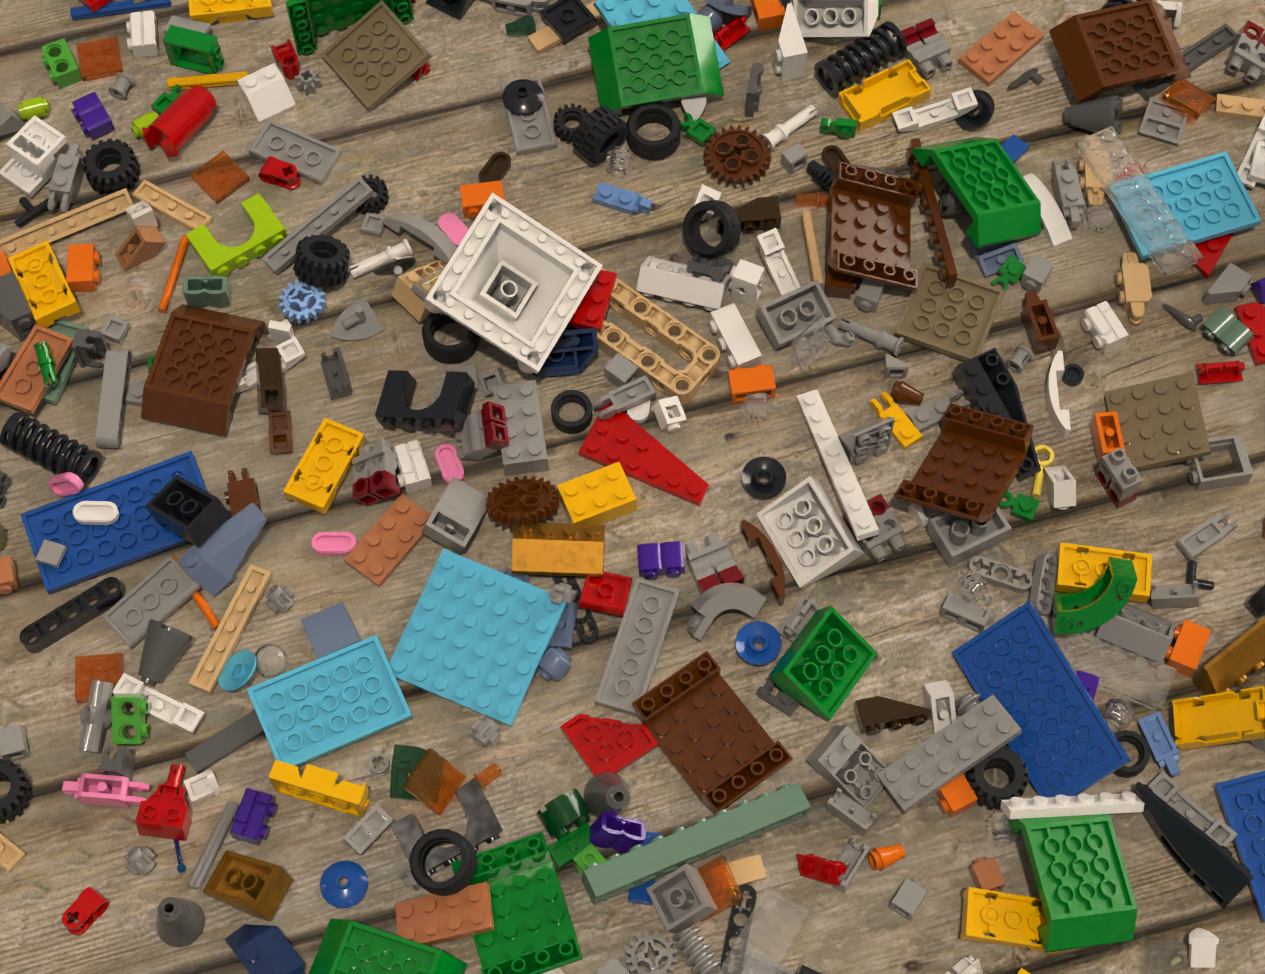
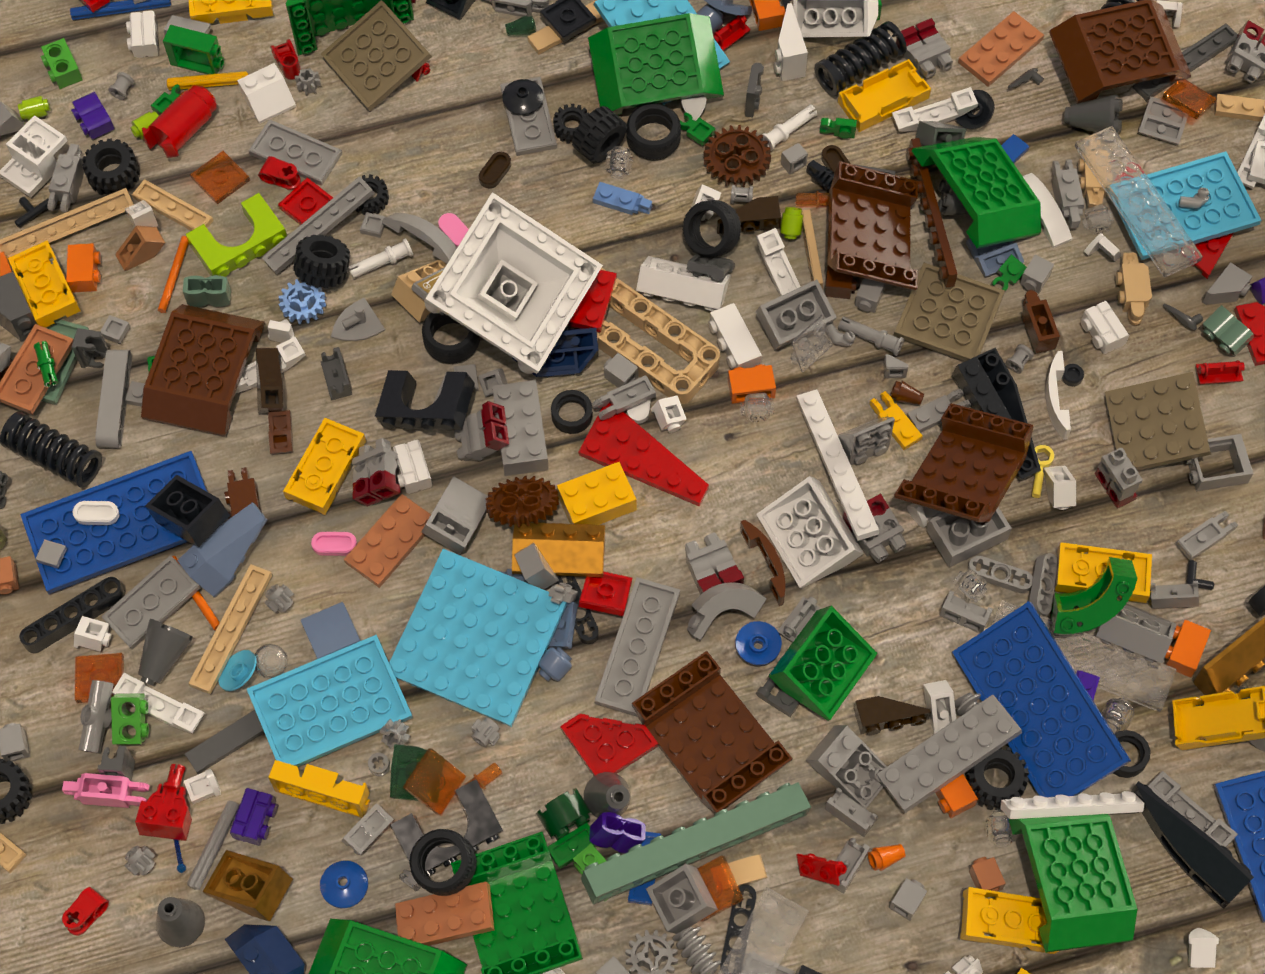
bright pink tile [48,472,84,497] -> none
clear orange plate [76,36,123,82] -> none
light grey shield [373,255,415,280] -> none
bright pink tile [435,444,465,485] -> none
orange brick [460,180,504,218] -> none
dark purple brick [637,541,685,580] -> none
white brick [729,259,765,306] -> none
black dish [742,457,786,498] -> none
green plate [998,491,1040,523] -> none
orange brick [1090,411,1125,465] -> none
medium blue hinge [1138,711,1181,778] -> none
none -> white brick [74,616,111,652]
none -> red tile [278,178,333,225]
none -> light grey gear [379,719,410,749]
none -> light grey slope [515,542,559,590]
none -> light grey bush [731,185,753,204]
none -> lime brick [780,207,803,239]
none -> dark grey slope [916,121,966,146]
none -> white tile [1084,233,1121,262]
none -> light grey arm [1179,188,1209,209]

